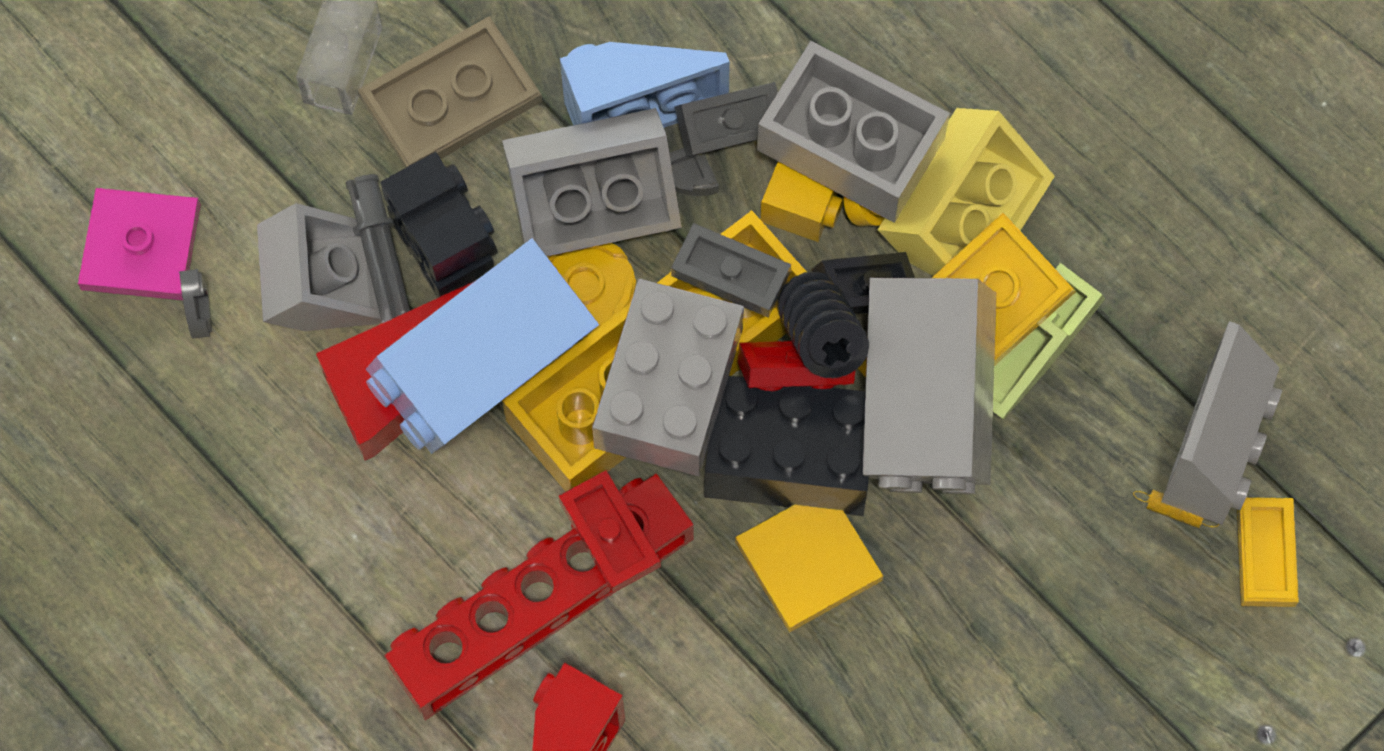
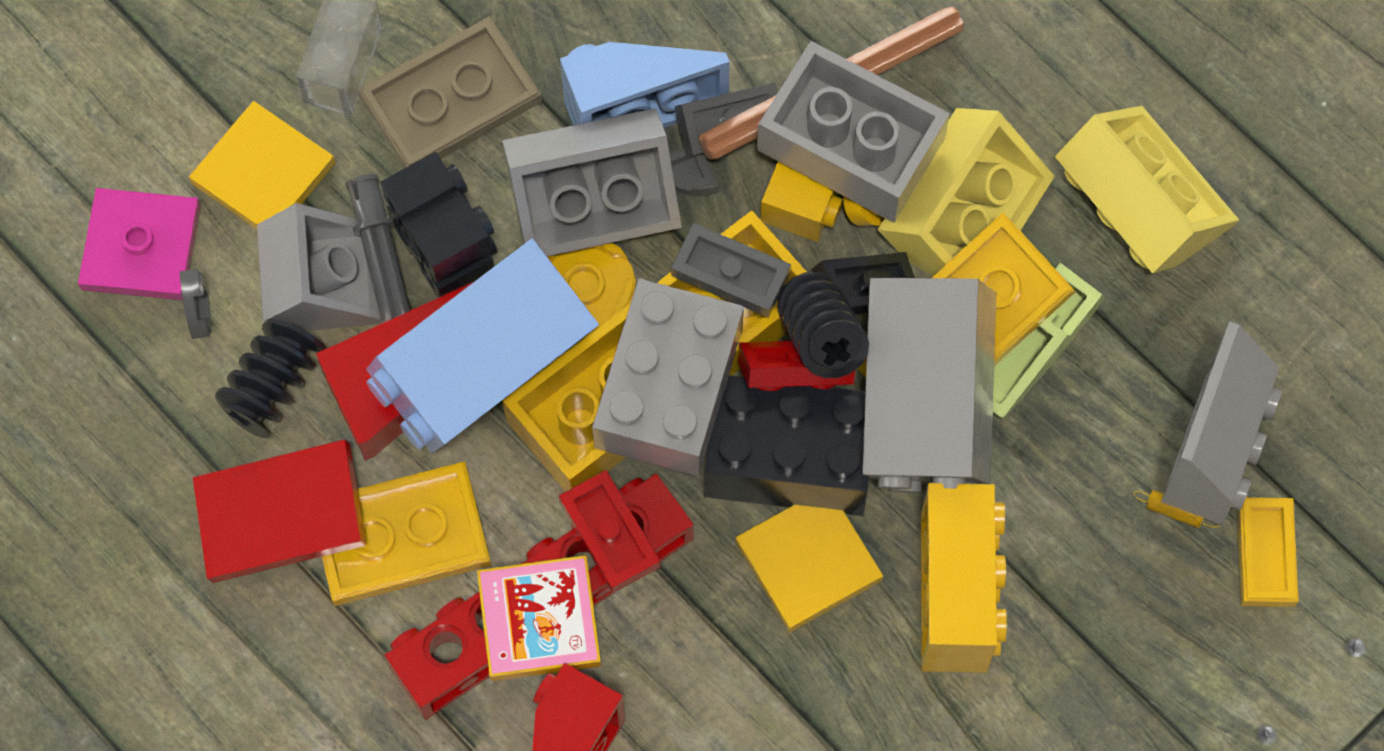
none -> yellow tile [189,101,336,229]
none -> red tile [192,439,366,583]
none -> black piece [215,318,326,438]
none -> yellow tile [322,461,492,606]
none -> tile [477,556,601,681]
none -> nougat axle [699,7,964,159]
none -> yellow brick [921,483,1007,673]
none -> light yellow slope [1055,106,1239,274]

